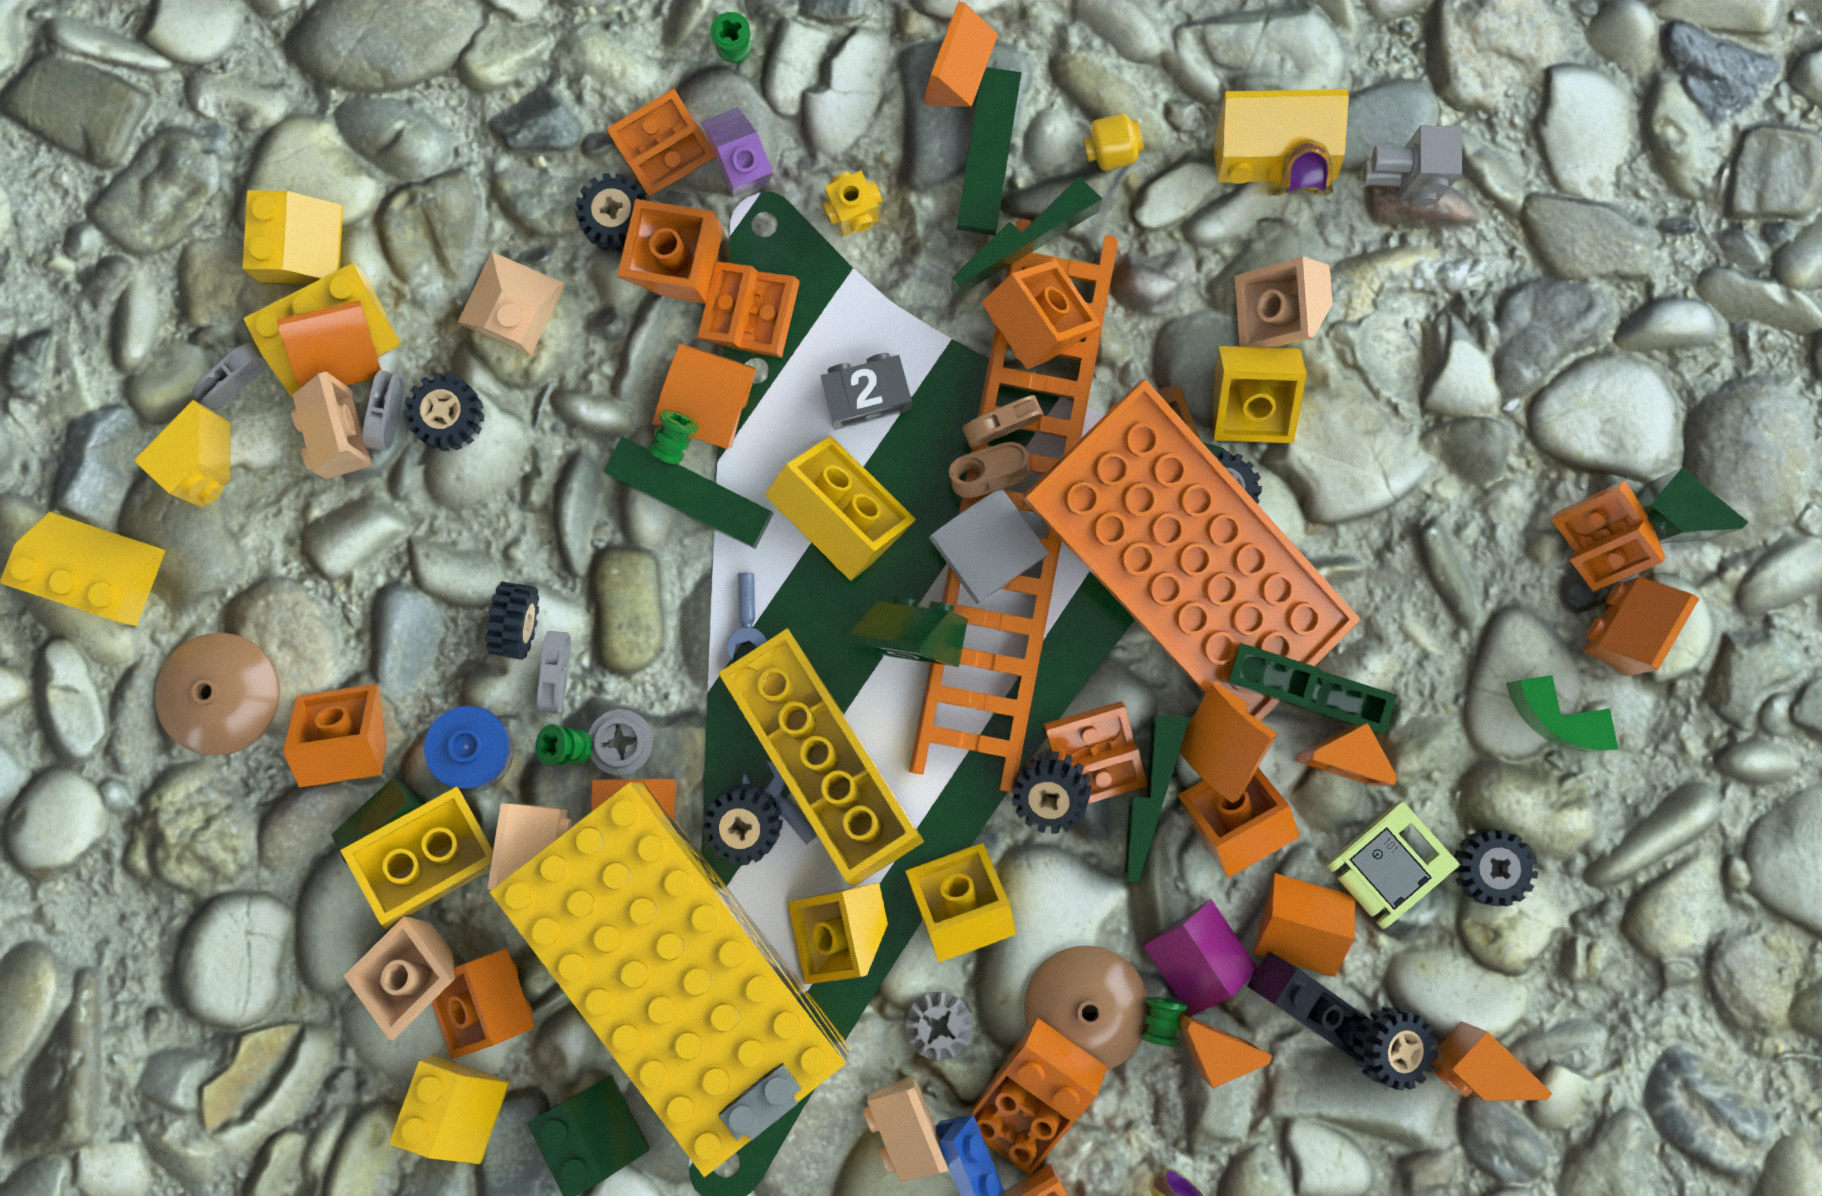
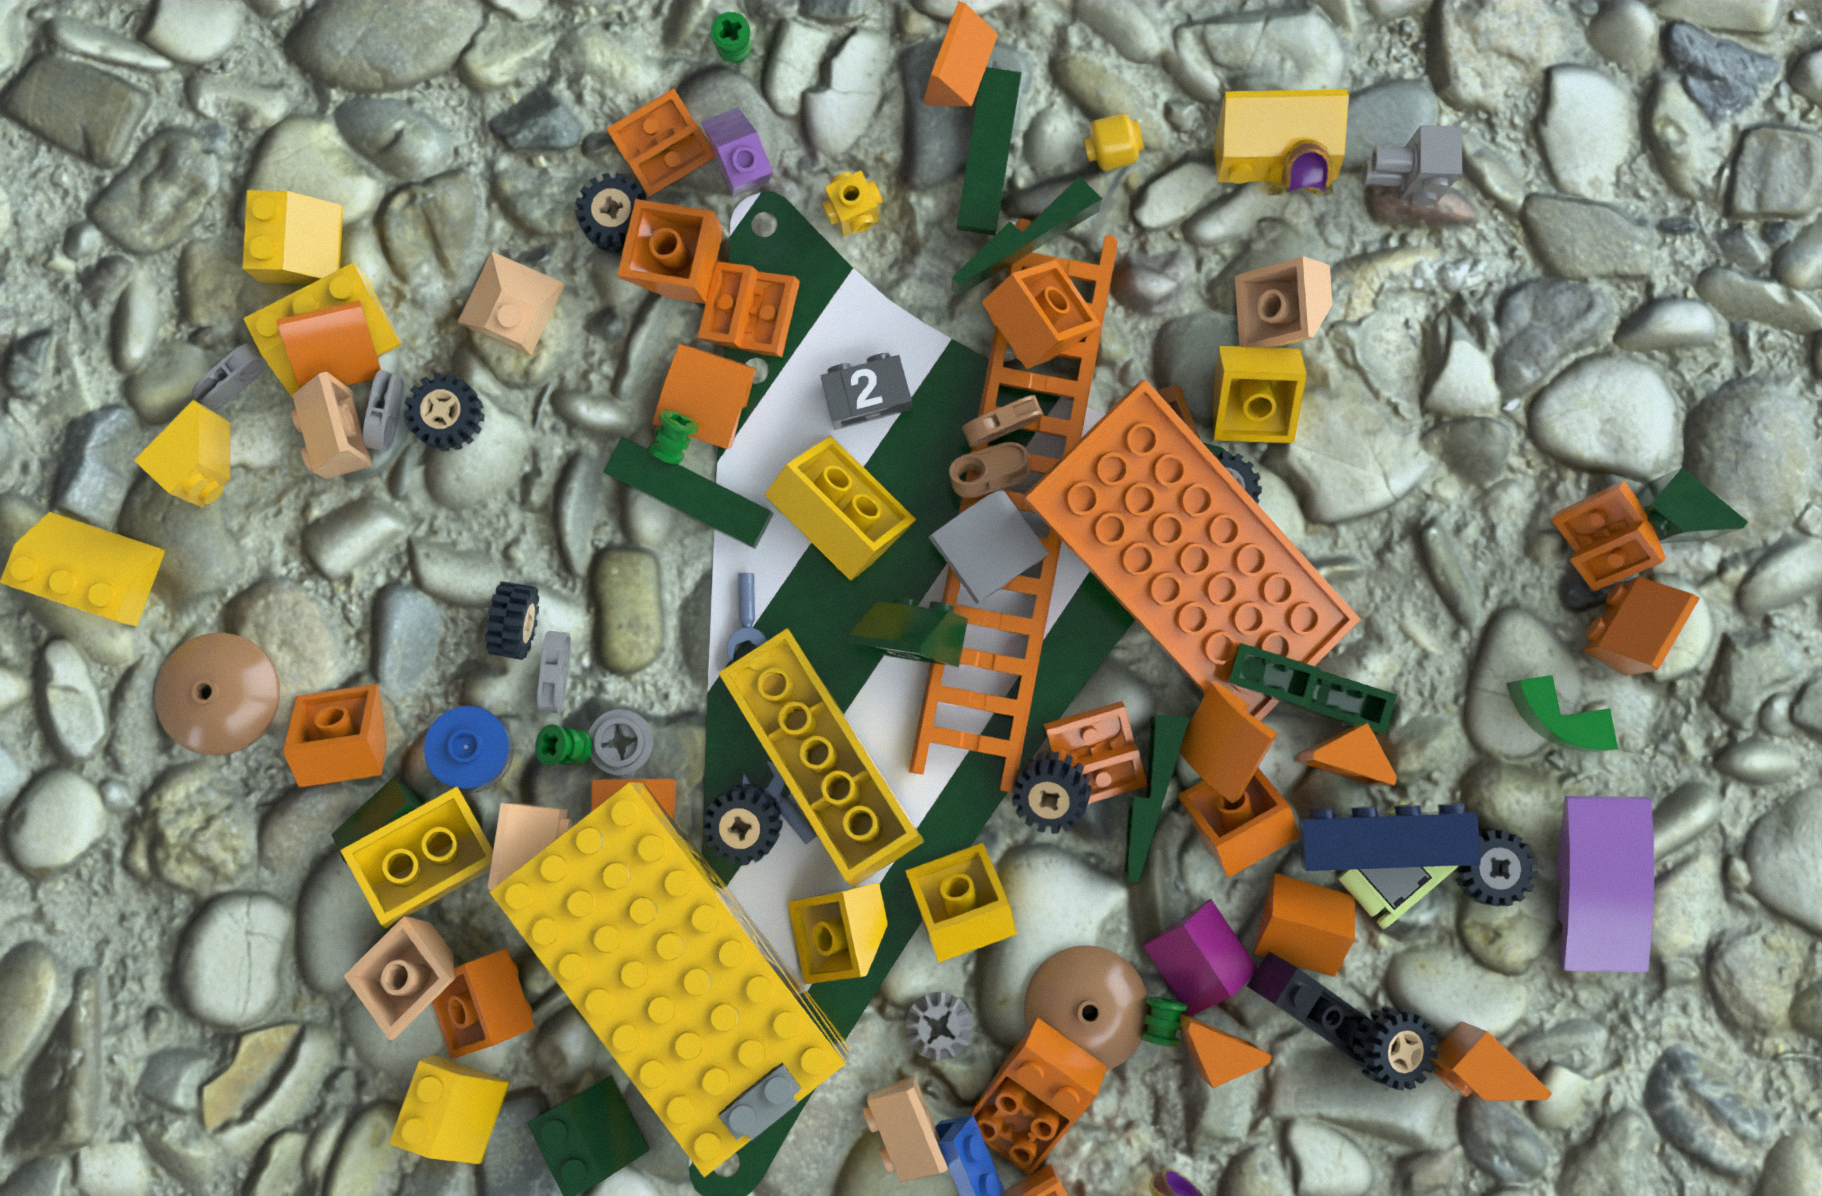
none -> dark blue brick [1299,803,1481,871]
none -> medium lavender slope [1556,796,1654,972]

